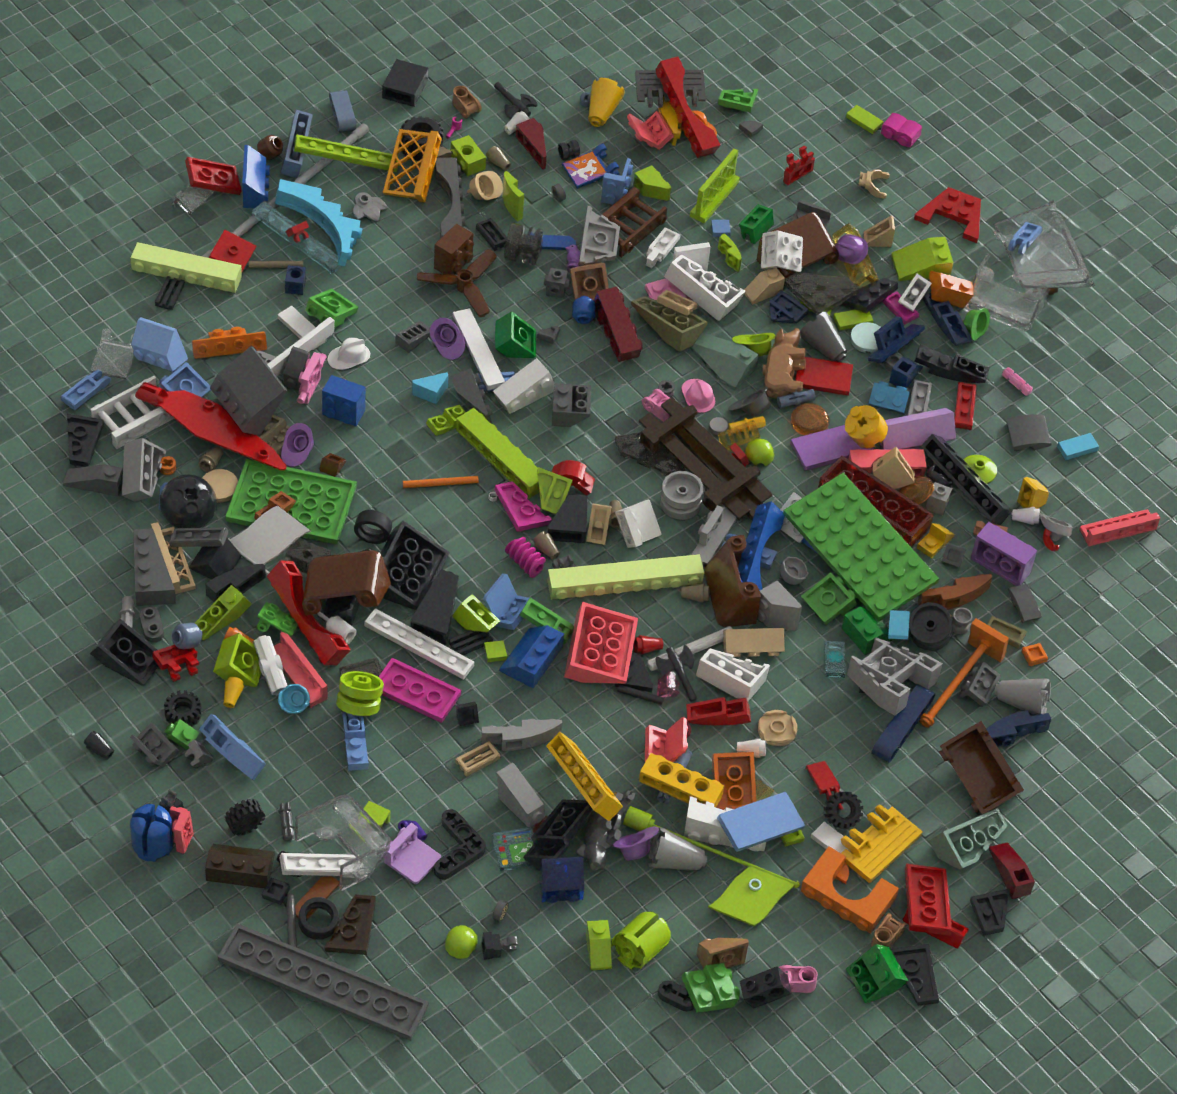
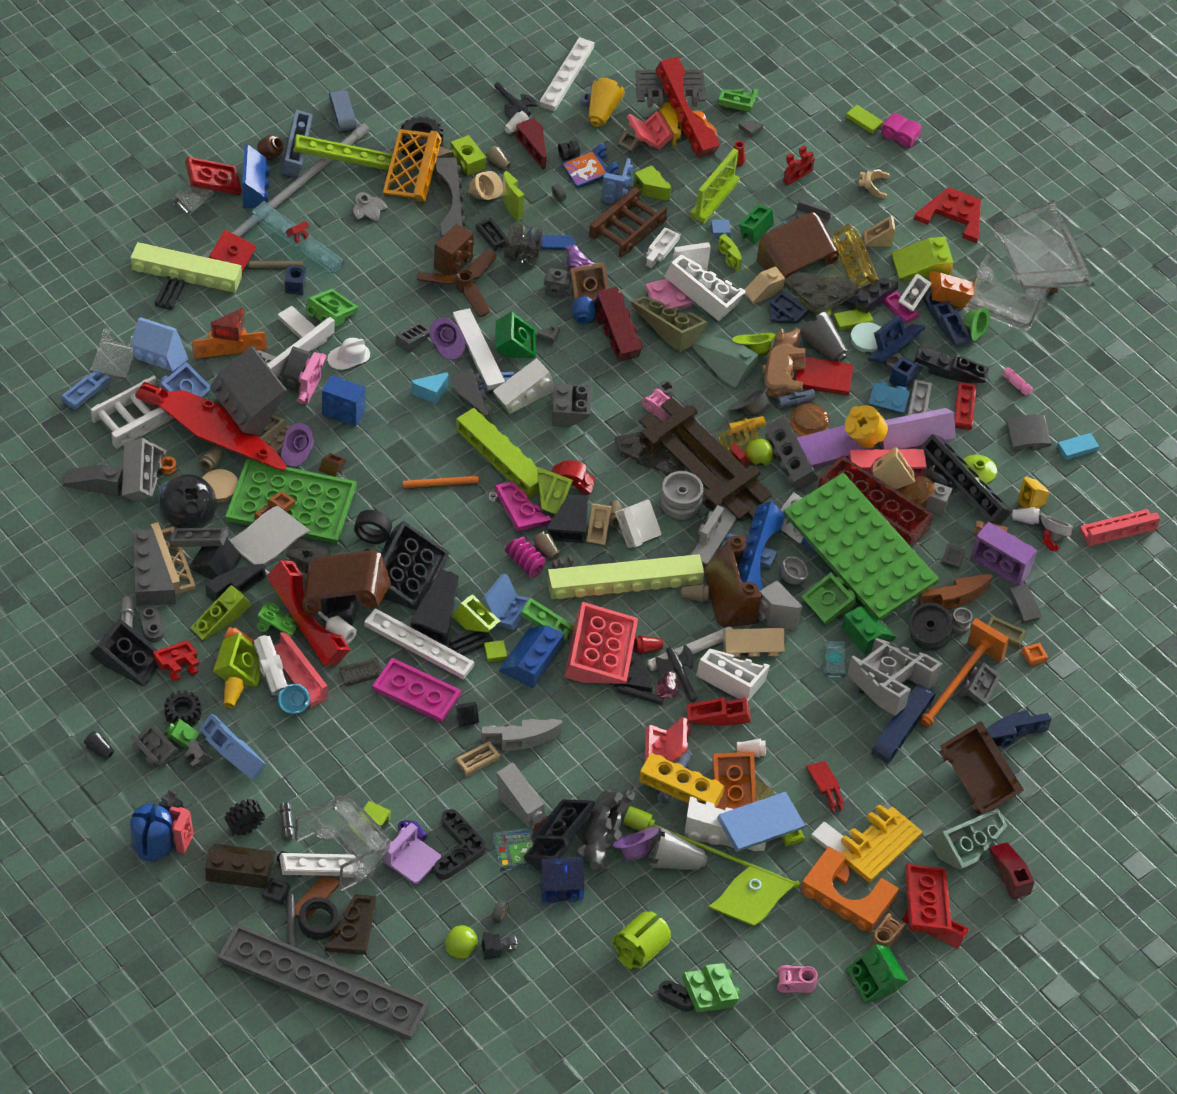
black wing [67,413,104,467] -> none
sand blue head [171,623,202,650] -> none
medium azure arch [275,179,362,266] -> none
lime wheel [336,671,384,716] -> none
medium blue slope [342,711,369,771] -> none
black brick [382,59,429,107] -> none
lime slope [426,405,466,436] -> none
dark pink hand [445,117,462,139] -> none
medium nougat piece [452,86,482,118] -> none
yellow brick [546,731,623,821] -> none
light grey wing [578,206,620,266] -> none
lime slope [586,920,612,971] -> none
tan tile [657,290,697,316] -> none
bright pink piece [682,379,715,413] -> none
medium nougat slope [697,938,749,969] -> none
light grey tile [709,417,728,436] -> none
black brick [740,966,792,1009] -> none
tan tile [758,710,797,747] -> none
white bracket [761,231,803,272] -> none
black tyre [824,792,863,828] -> none
medium lavender piece [836,234,868,264] -> none
medium azure slope [888,610,910,640] -> none
black wing [890,944,939,1006] -> none
yellow slope [917,523,955,559] -> none
black wing [970,889,1009,936] -> none
light grey cone [995,678,1051,715] -> none
medium blue hinge [1008,222,1042,254] -> none
none -> clear red slope [211,308,245,341]
none -> white plate [539,37,595,112]
none -> dark tan slope [617,129,642,152]
none -> red cone [733,141,746,167]
none -> dark grey brick [764,415,819,490]

